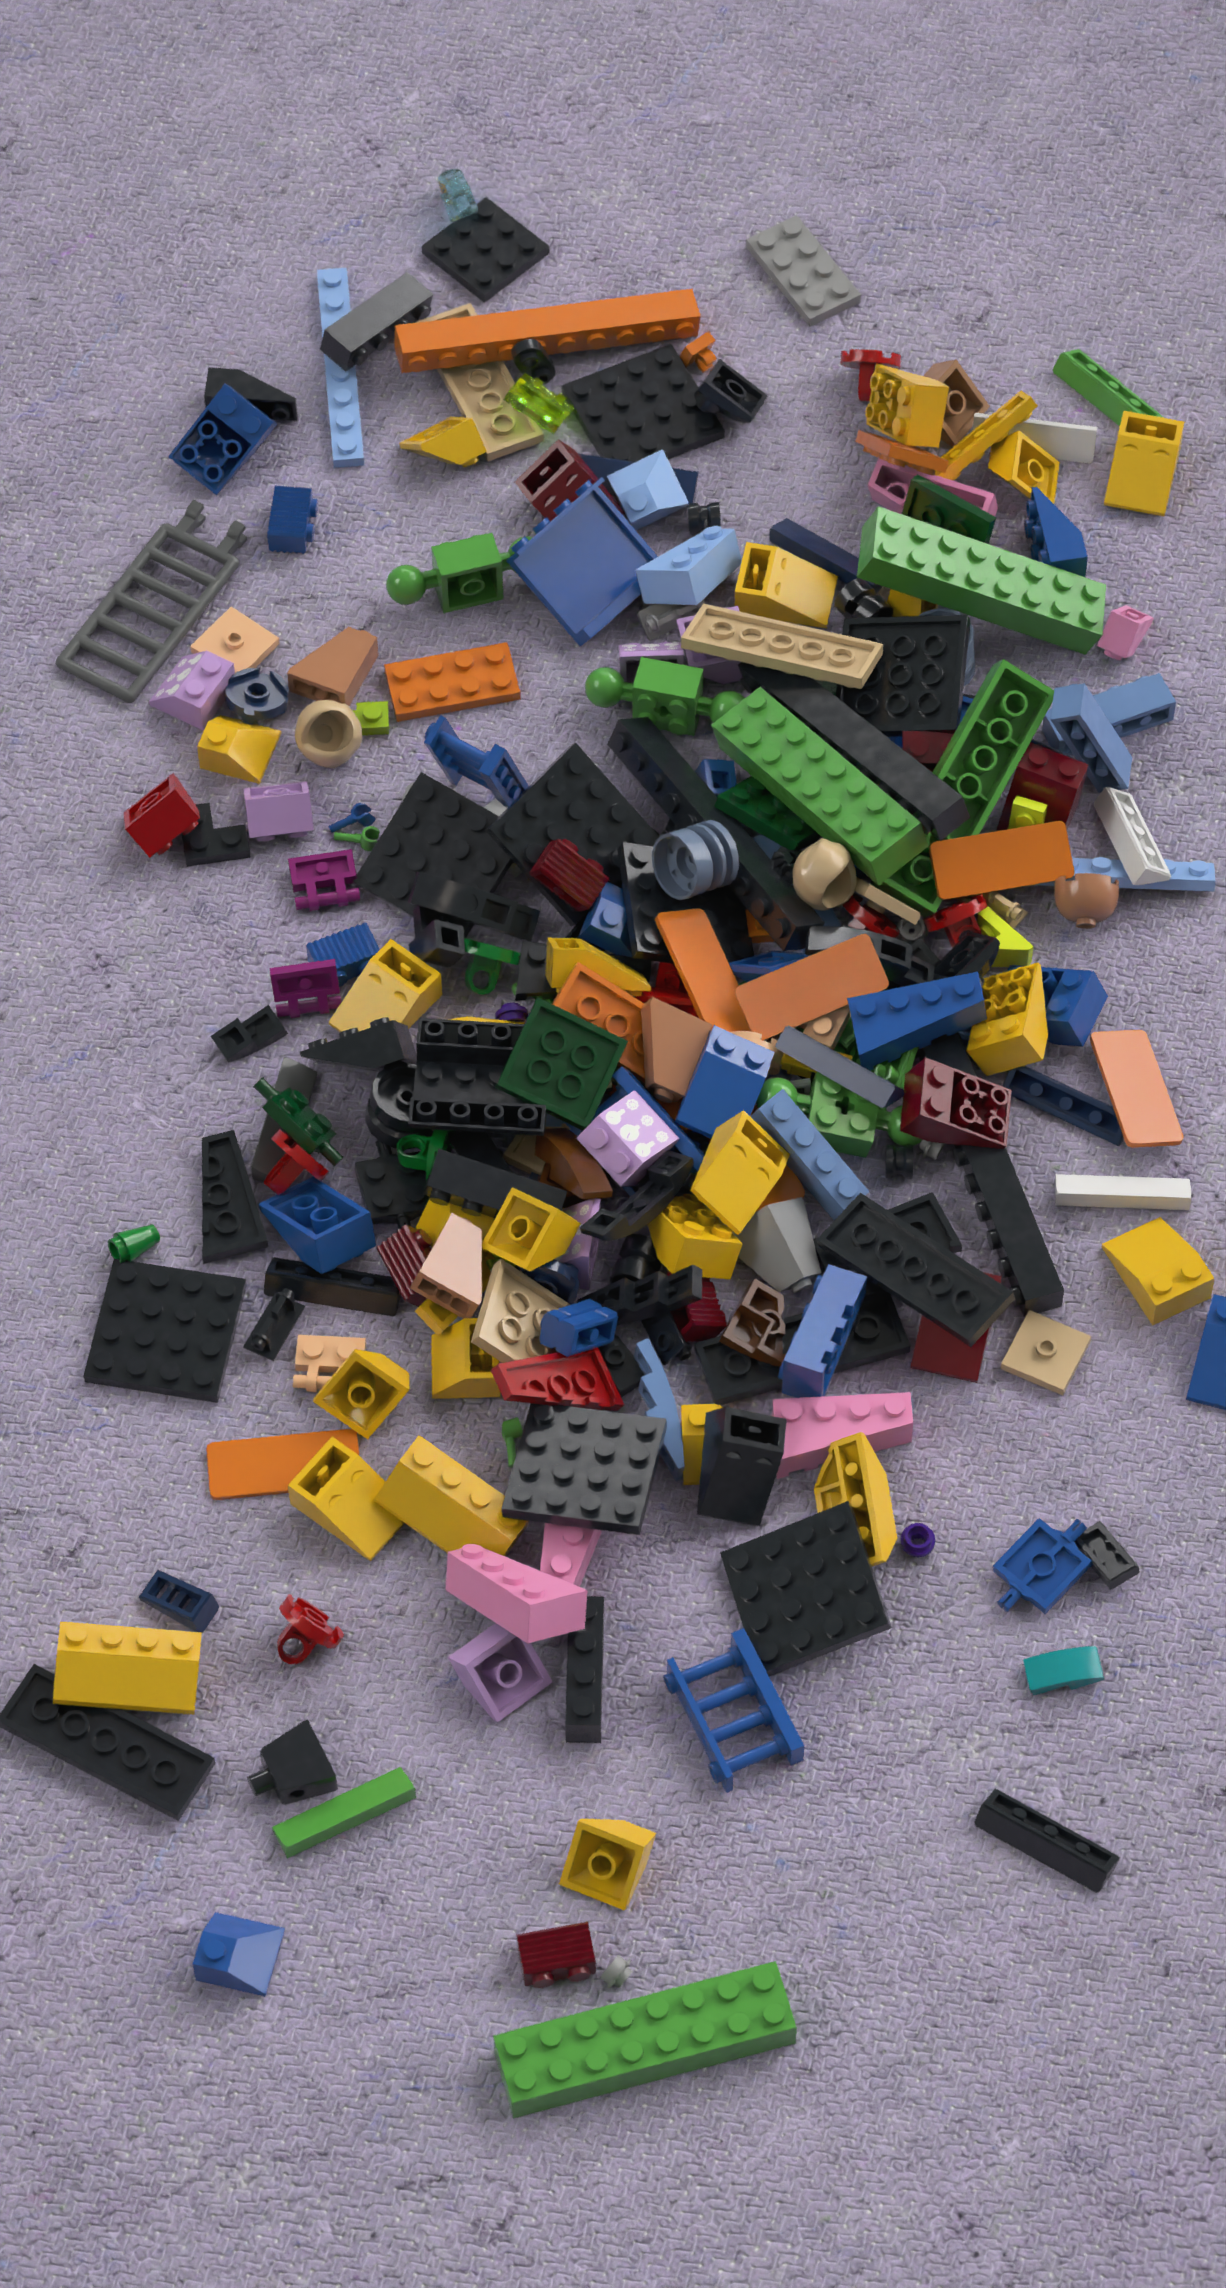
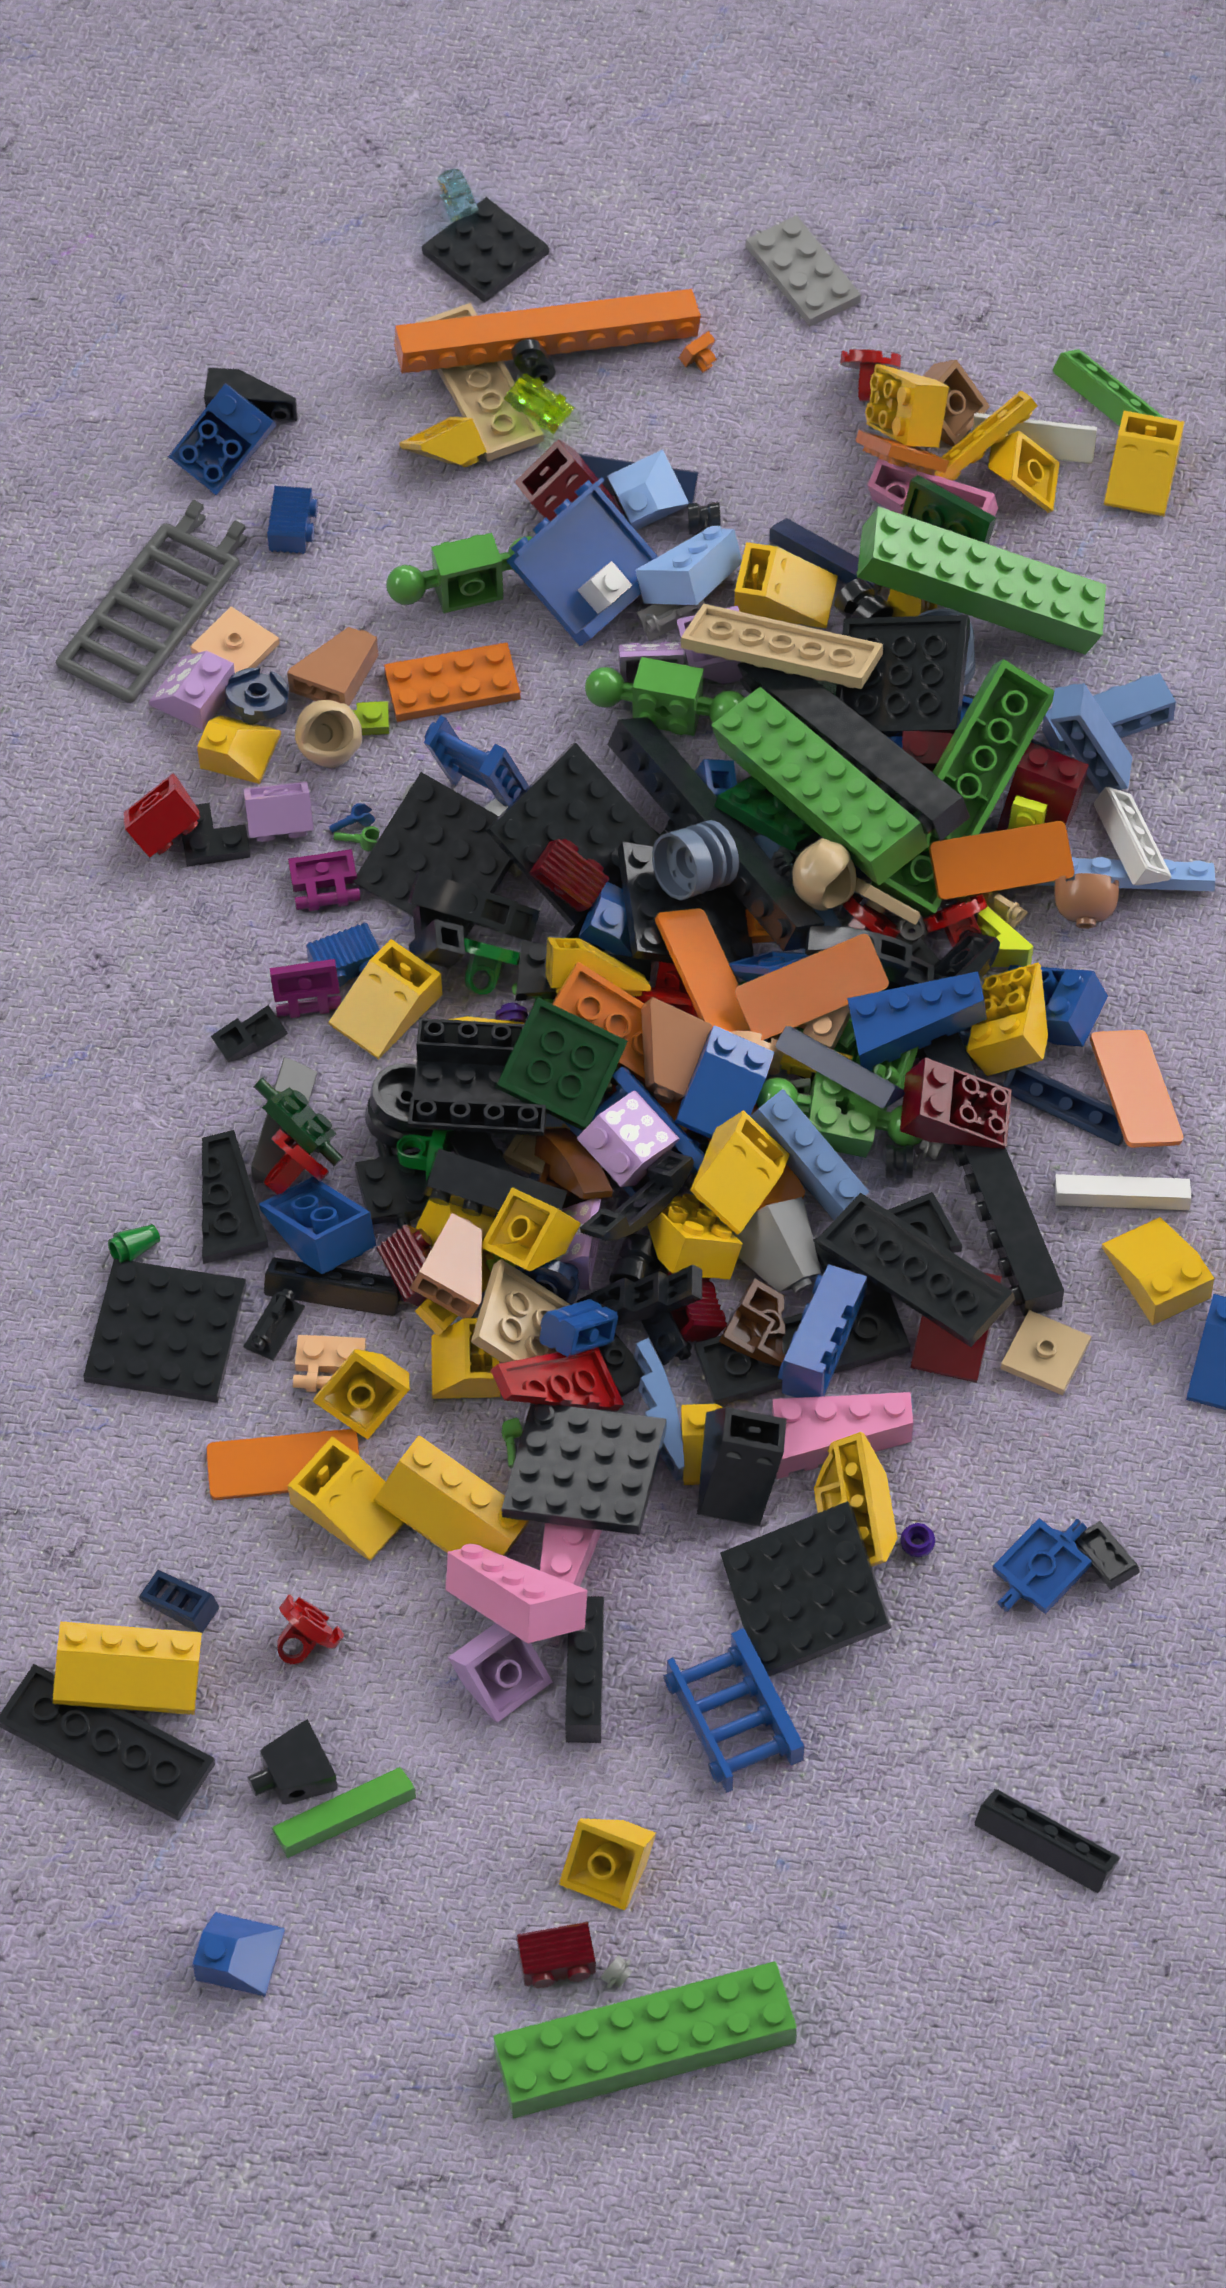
black slope [300,1017,417,1072] -> none
light blue plate [317,268,364,468] -> none
brick [320,272,433,372] -> none
black plate [561,344,725,462] -> none
black slope [694,359,768,423] -> none
teal slope [1023,1646,1105,1696] -> none
blue slope [1024,487,1088,577] -> none
bright pink slope [1097,605,1154,660] -> none
none -> white brick [578,561,632,614]

